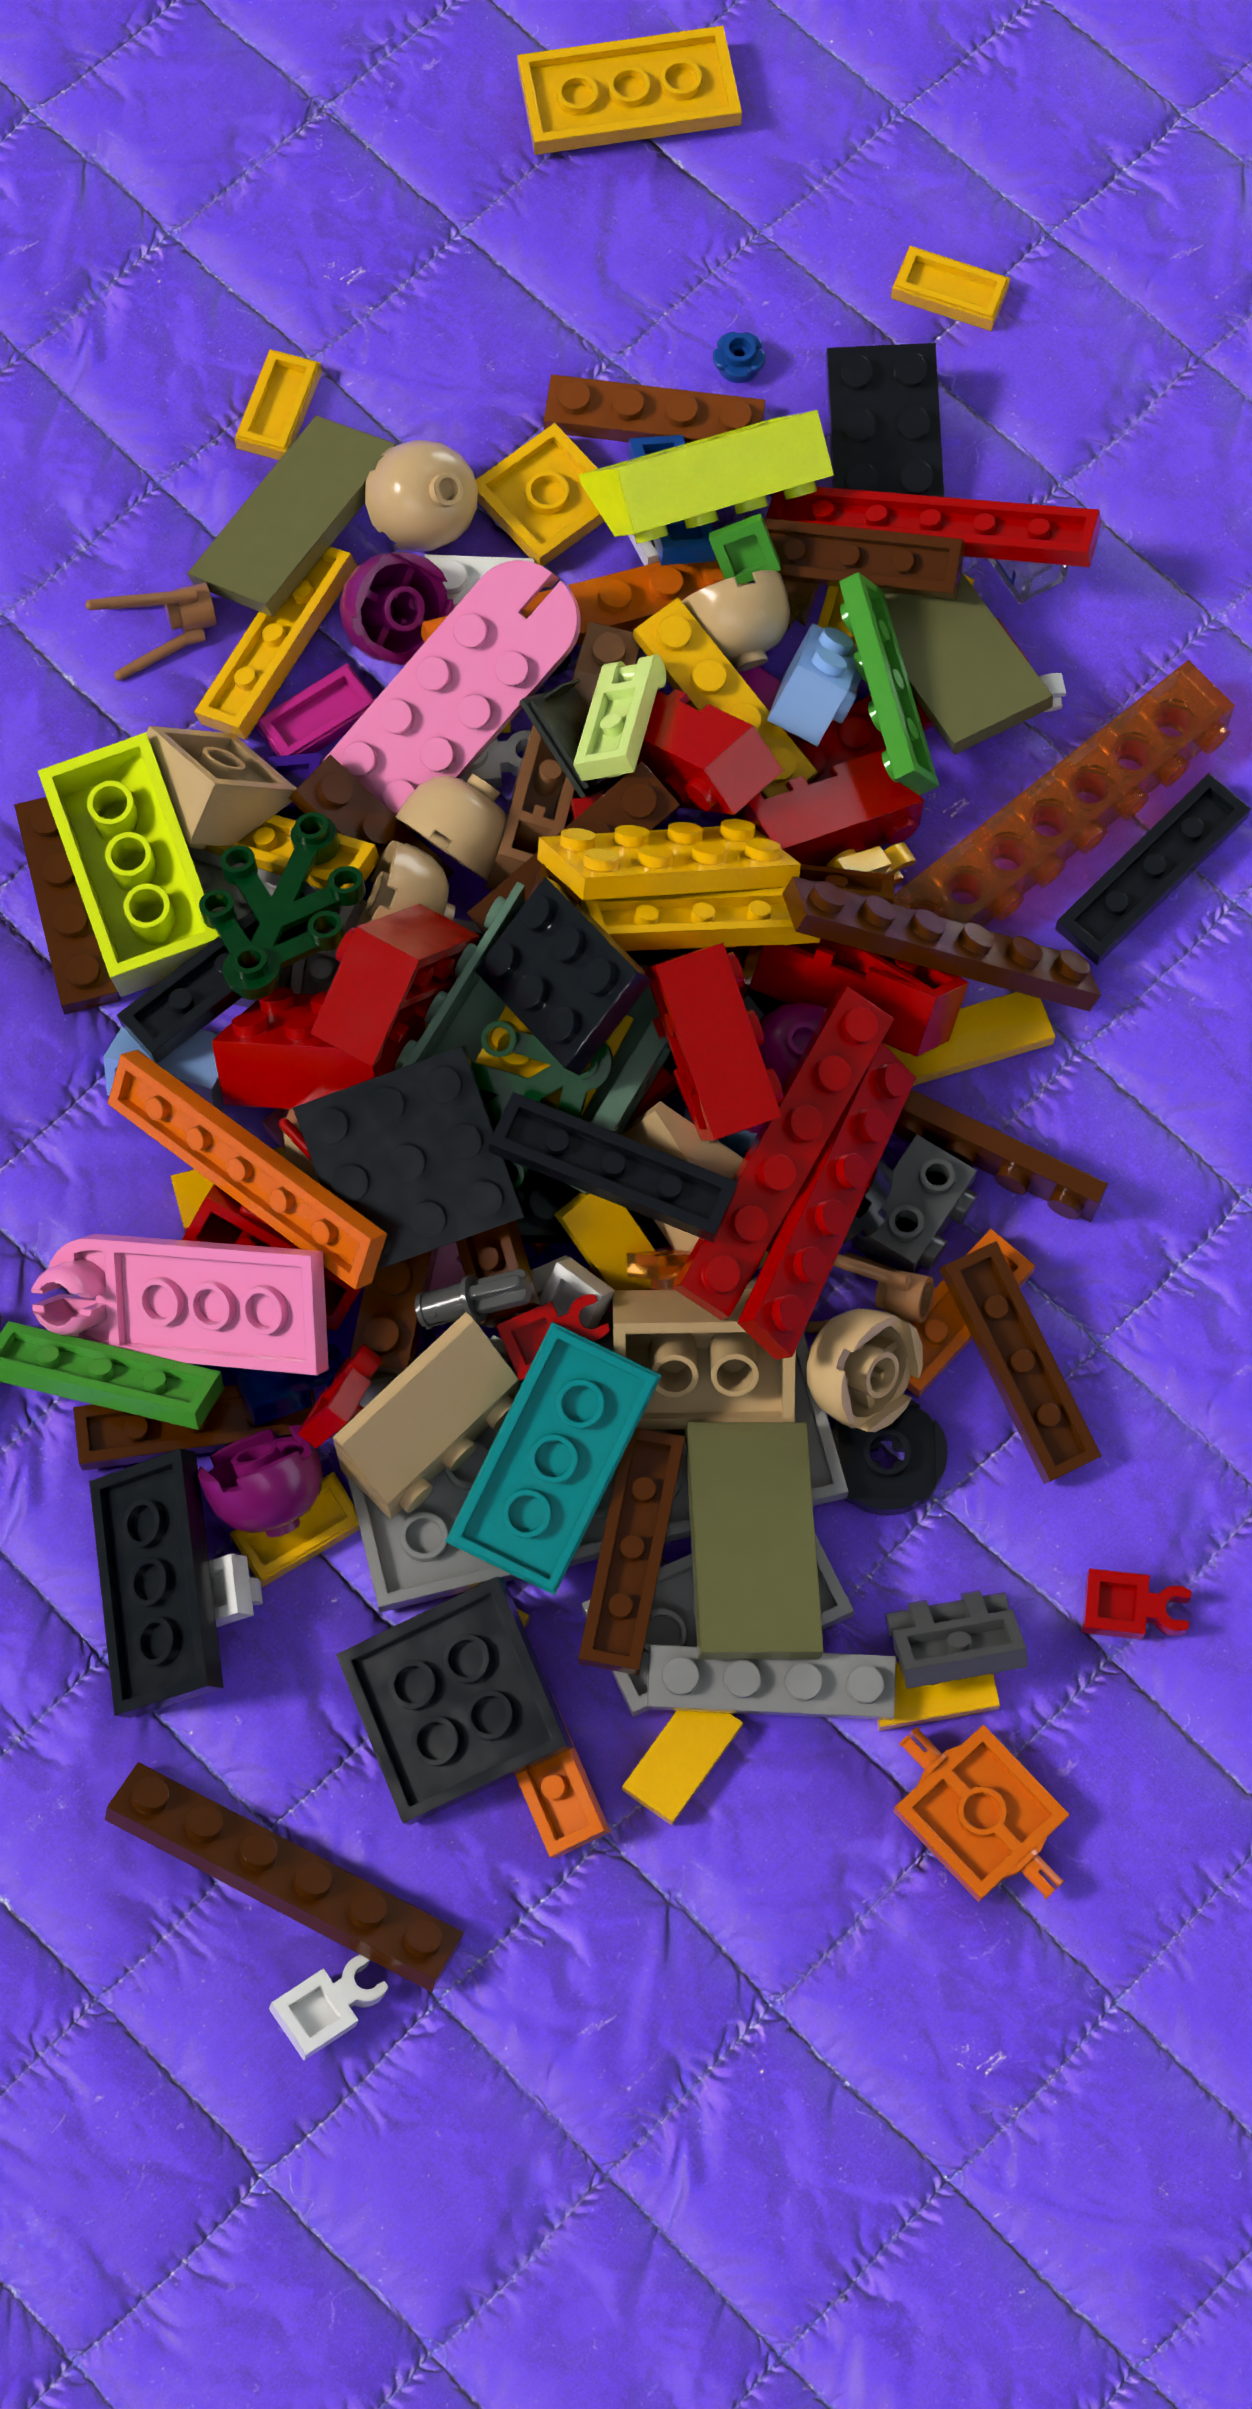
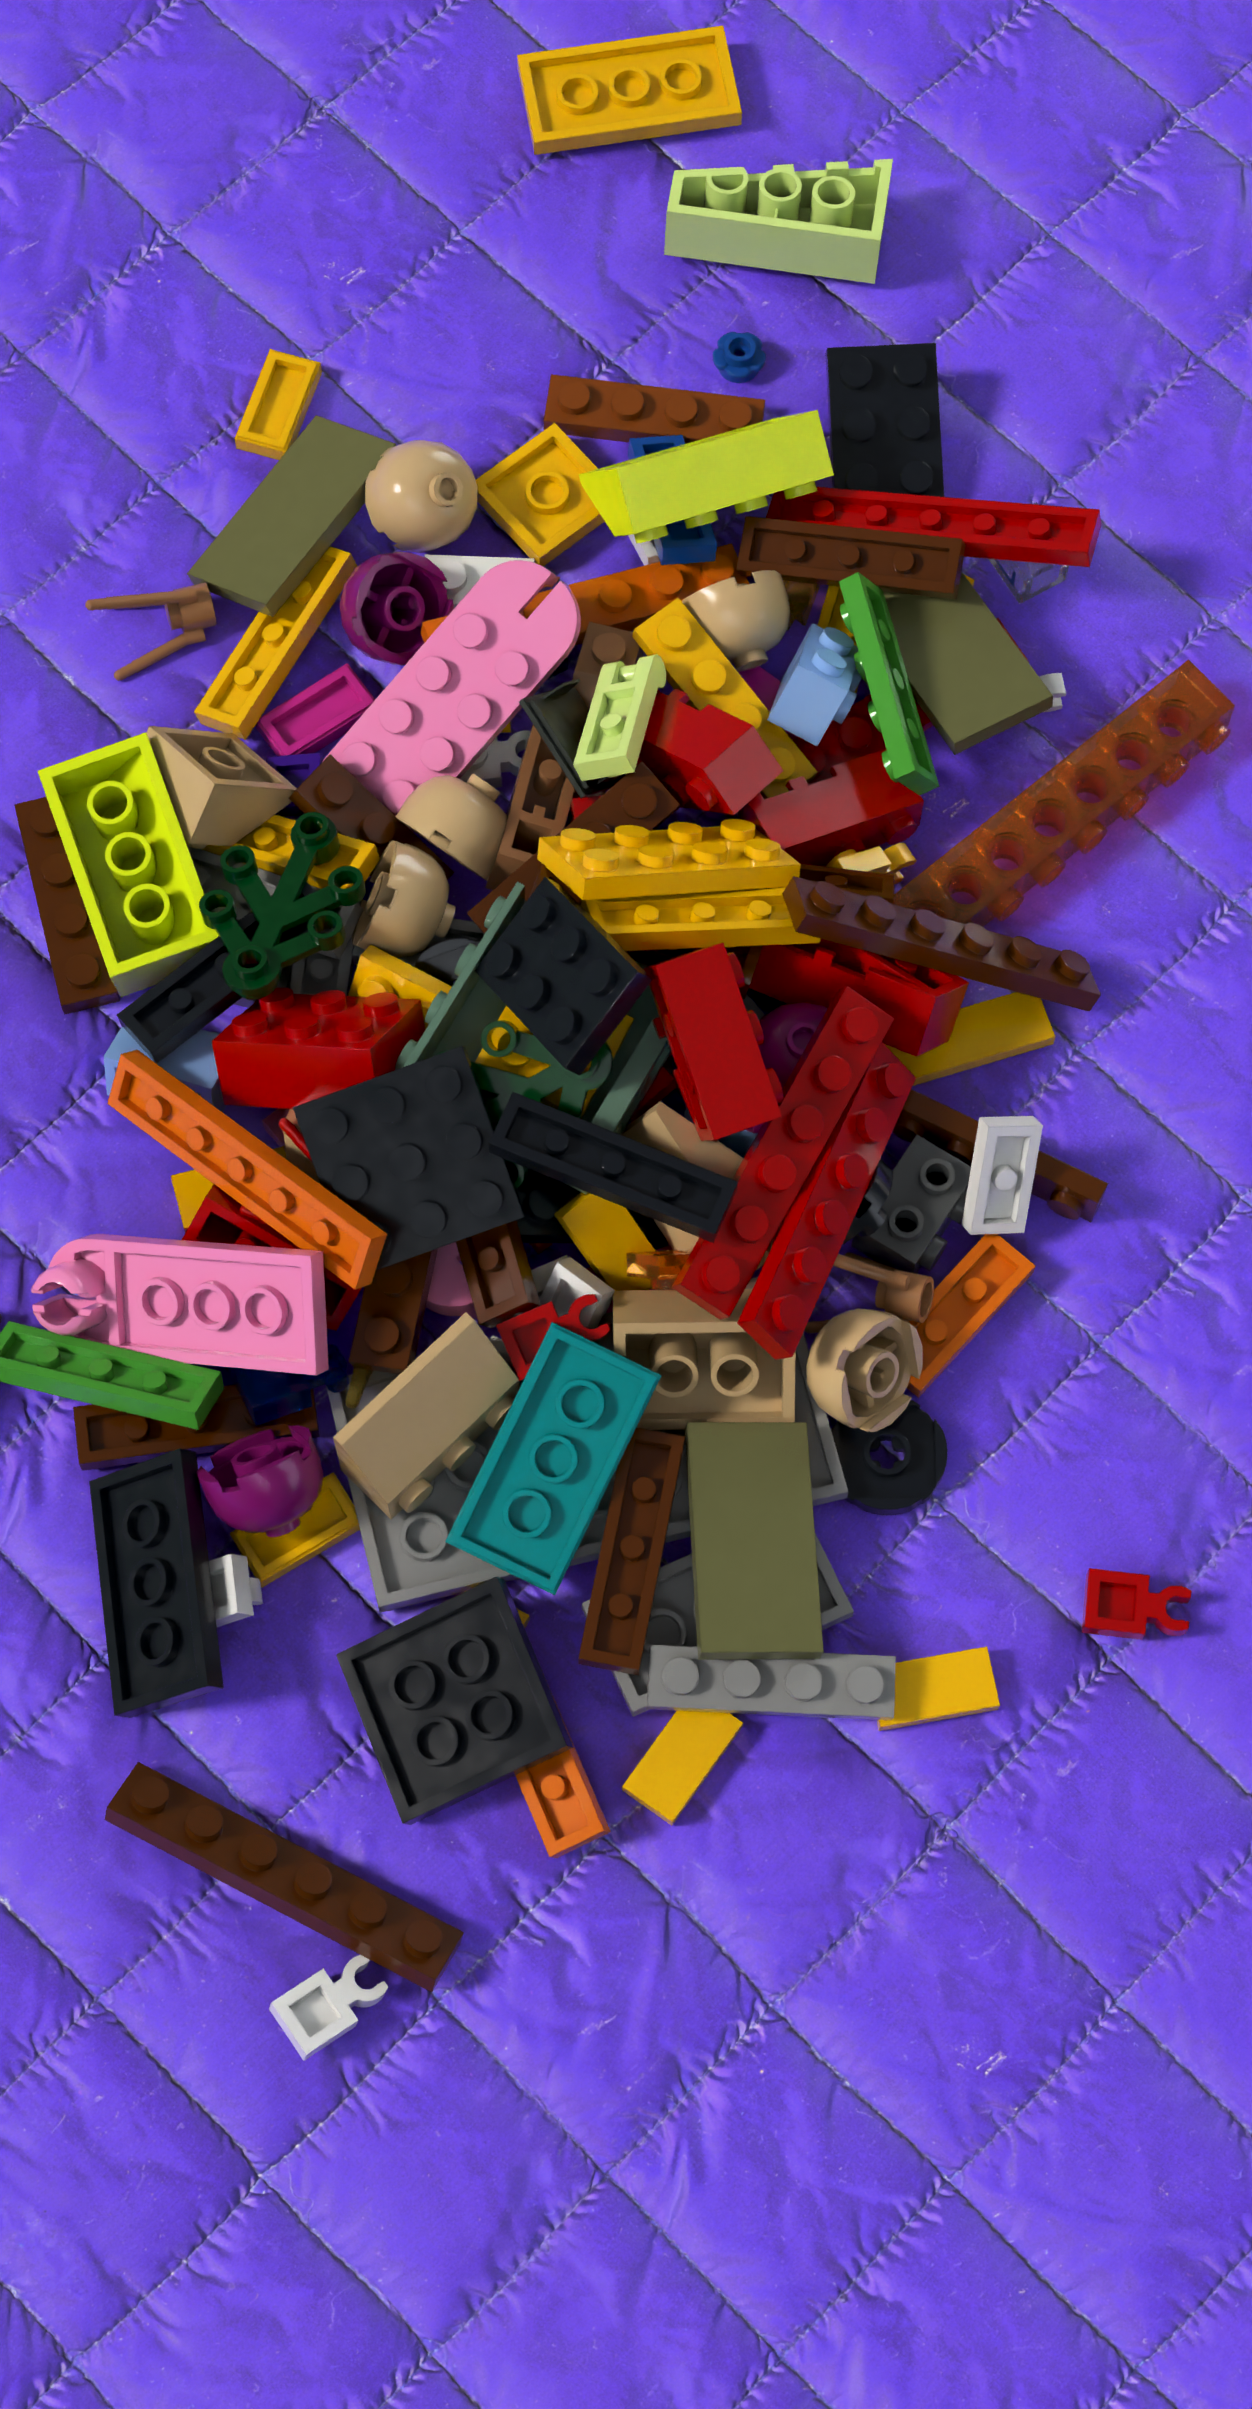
red plate [297,1344,382,1449] -> none
red wedge [310,904,480,1067] -> none
dark grey axle [415,1269,535,1330] -> none
bright green plate [709,513,781,584] -> none
dark grey plate [885,1590,1028,1689] -> none
yellow tile [891,246,1010,331] -> none
orange plate [893,1724,1070,1902] -> none
reddish brown plate [939,1241,1102,1484] -> none
black plate [1055,773,1251,965] -> none
none -> yellowish green wedge [664,159,893,284]
none -> white plate [961,1116,1043,1235]

